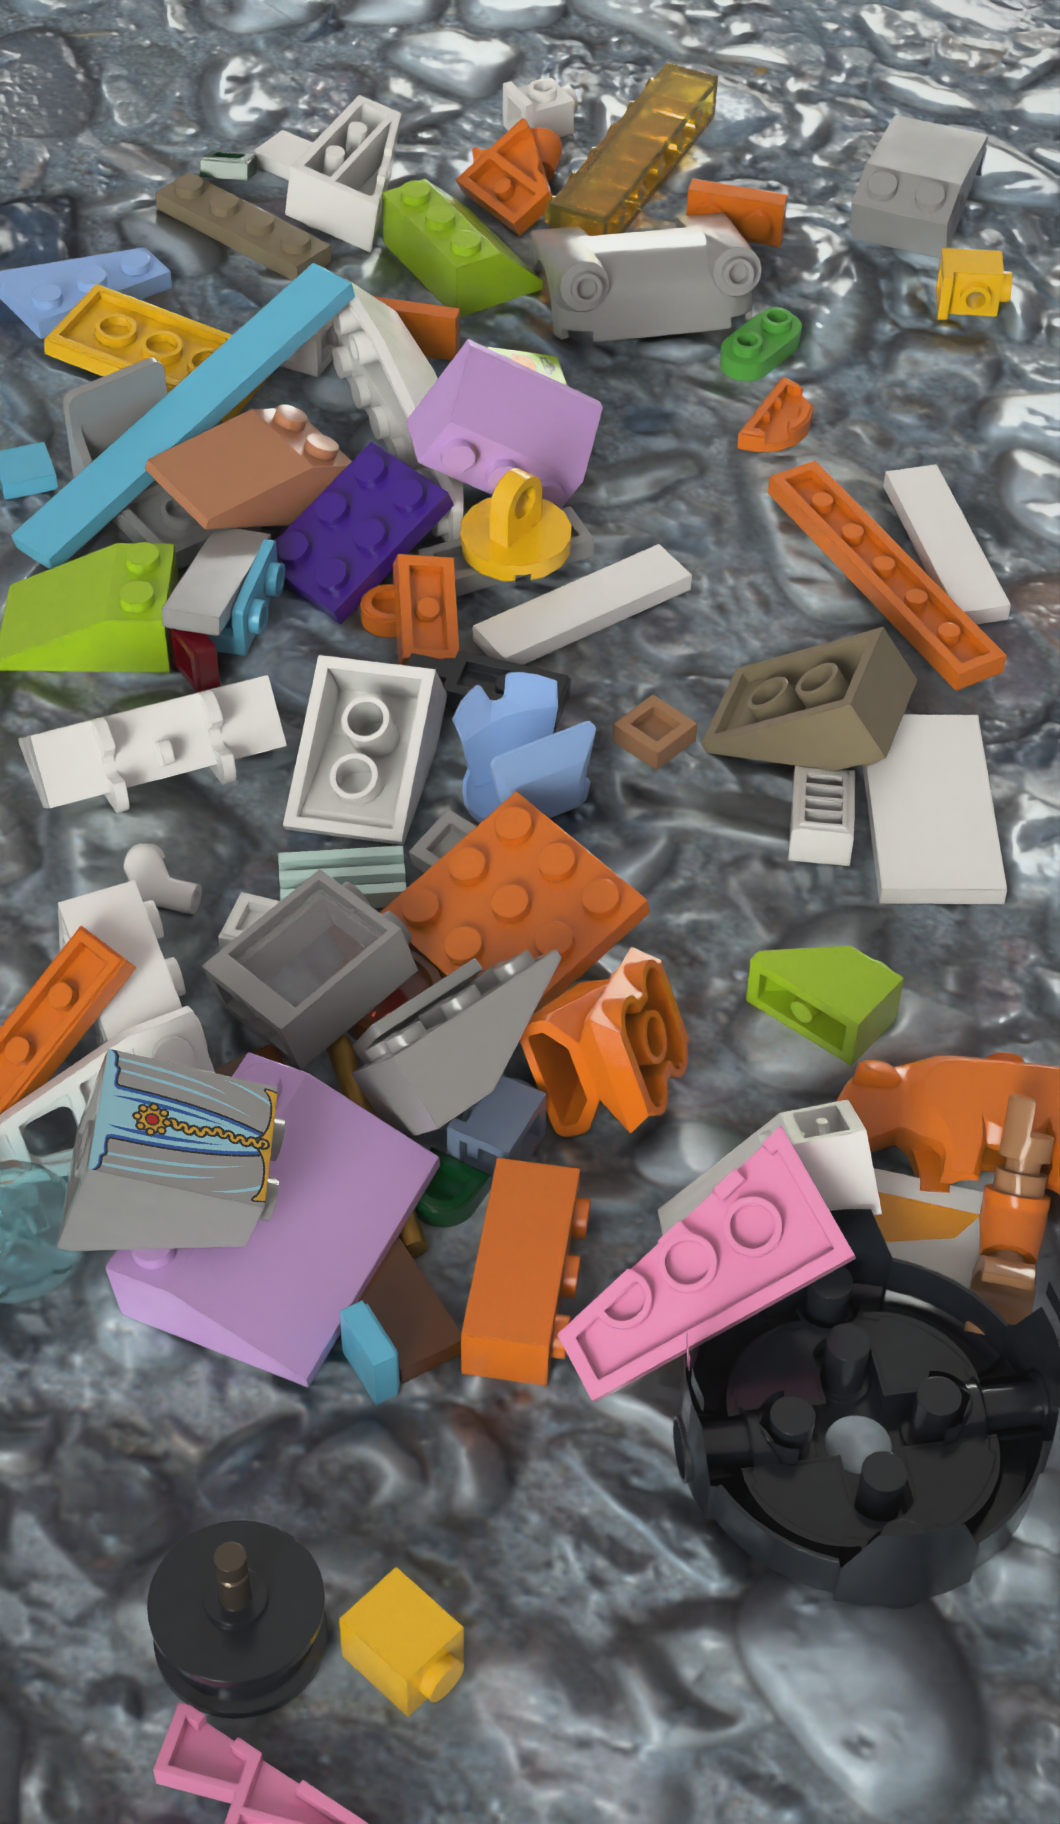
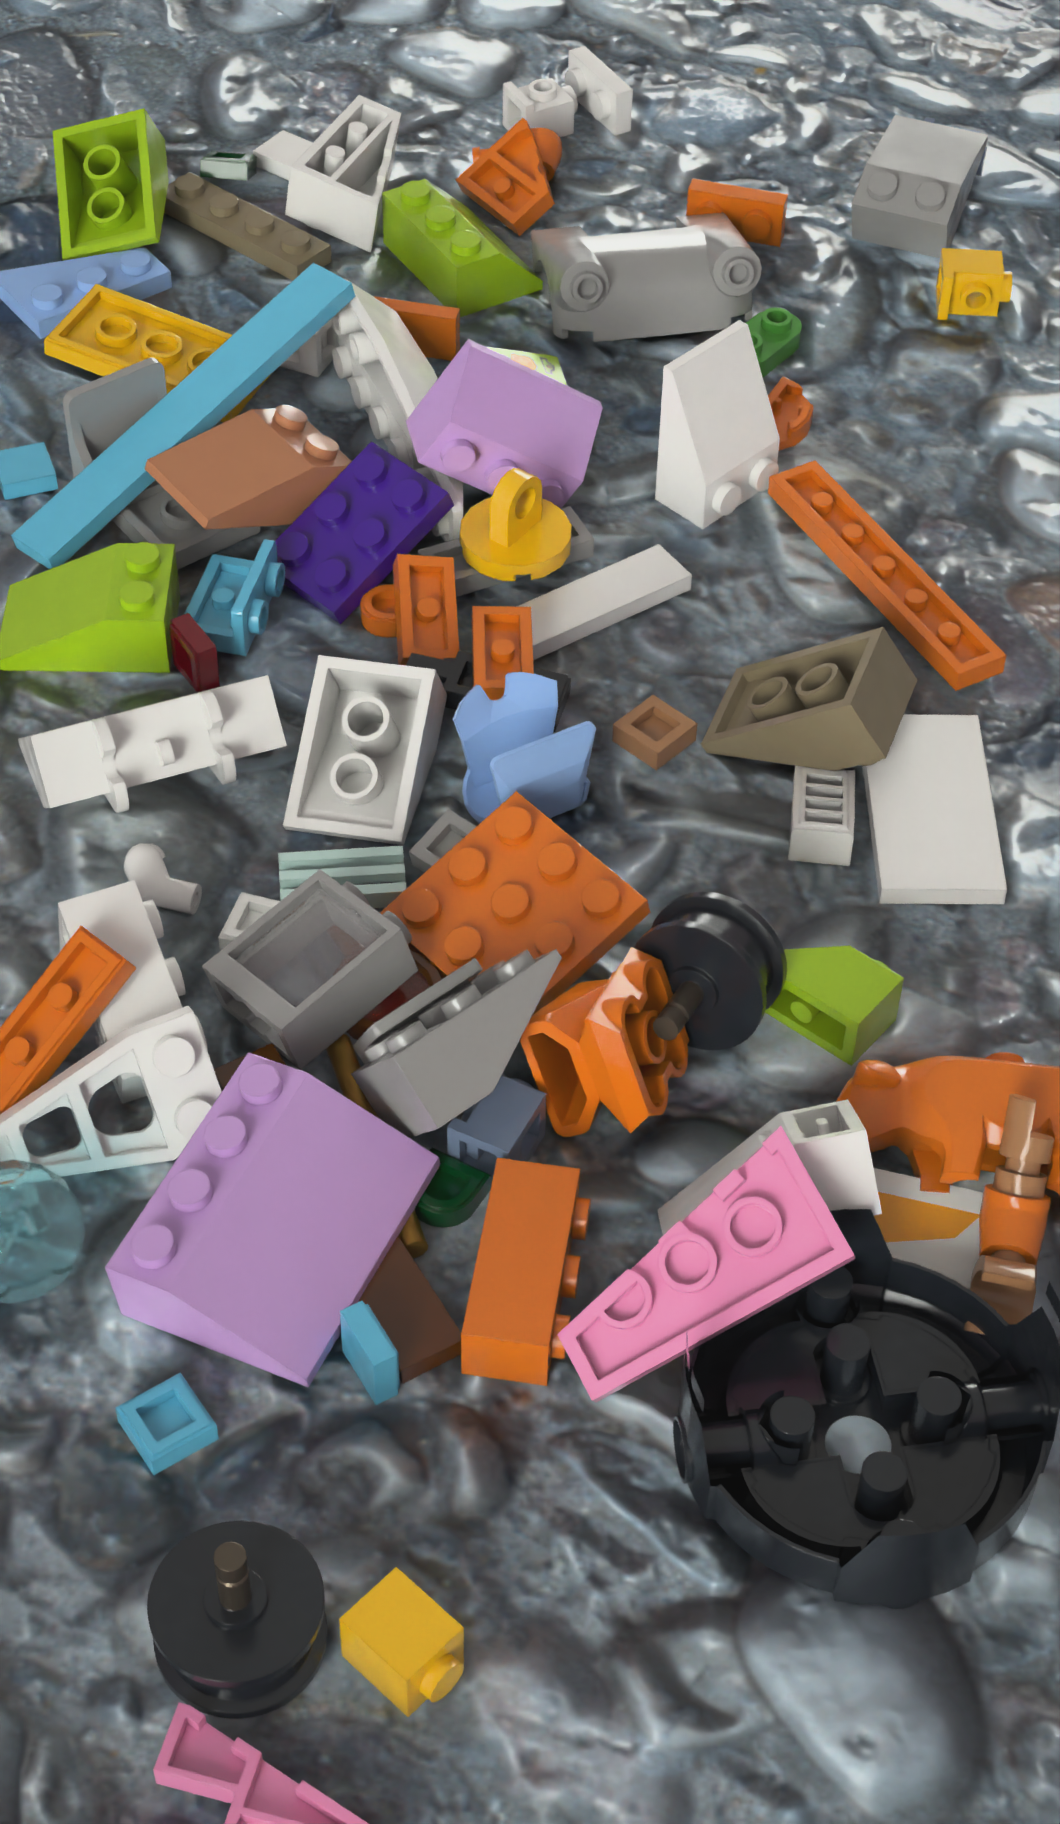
light grey slope [57,1048,285,1251] -> none
light grey tile [162,528,271,636] -> none
clear yellow brick [545,62,718,236] -> none
white tile [883,464,1011,625] -> none
none -> lime slope [52,108,169,261]
none -> medium azure tile [115,1372,219,1475]
none -> orange plate [472,606,534,700]
none -> white plate [565,46,633,136]
none -> black wheel [633,892,787,1050]
none -> white slope [655,320,780,529]

